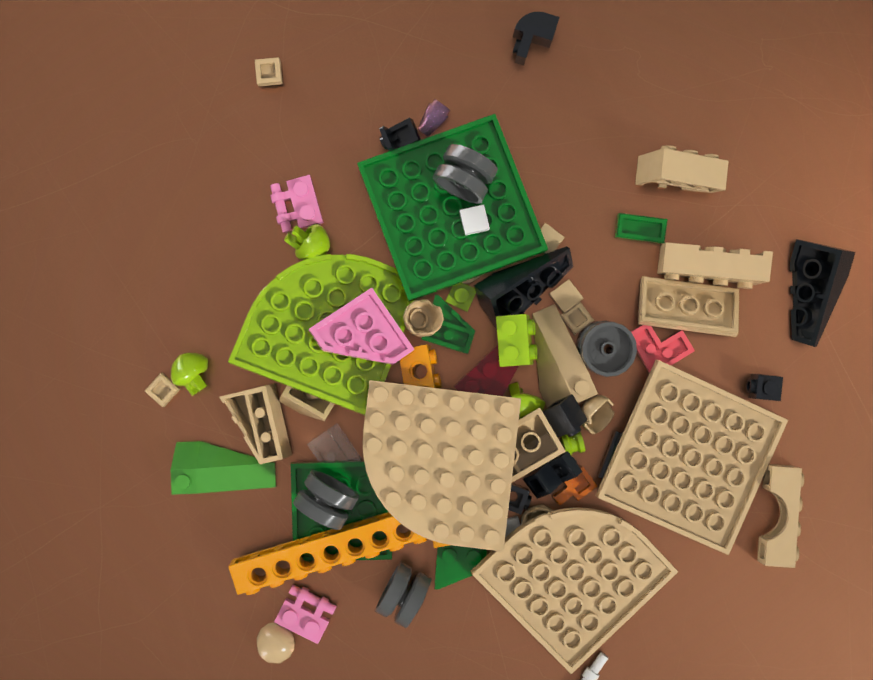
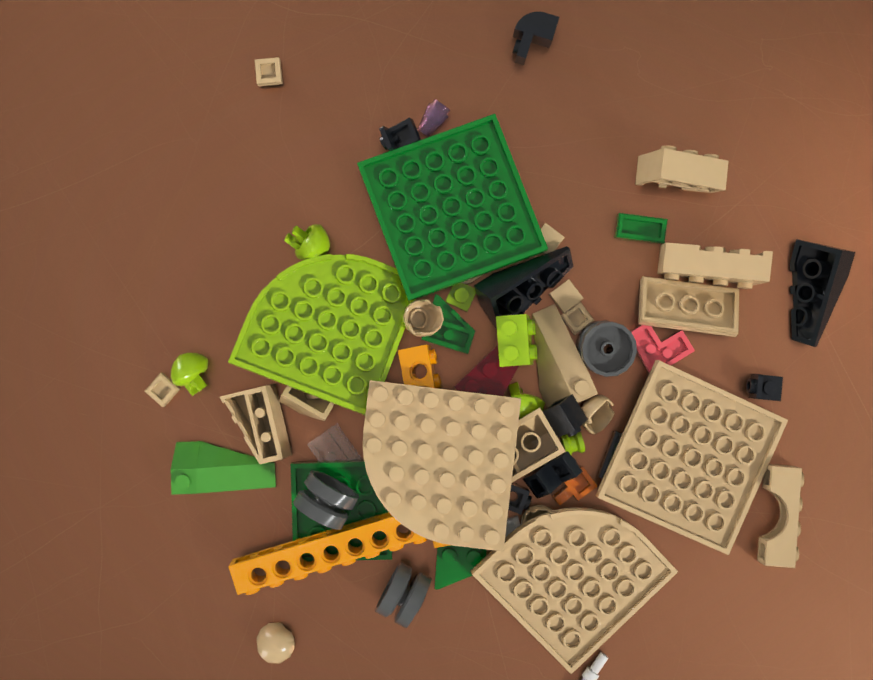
bright pink plate [270,175,324,233] -> none
bright pink plate [274,584,337,644] -> none
bright pink plate [309,288,415,365] -> none
dark grey wheel [433,144,498,204] -> none
white tile [459,205,490,236] -> none

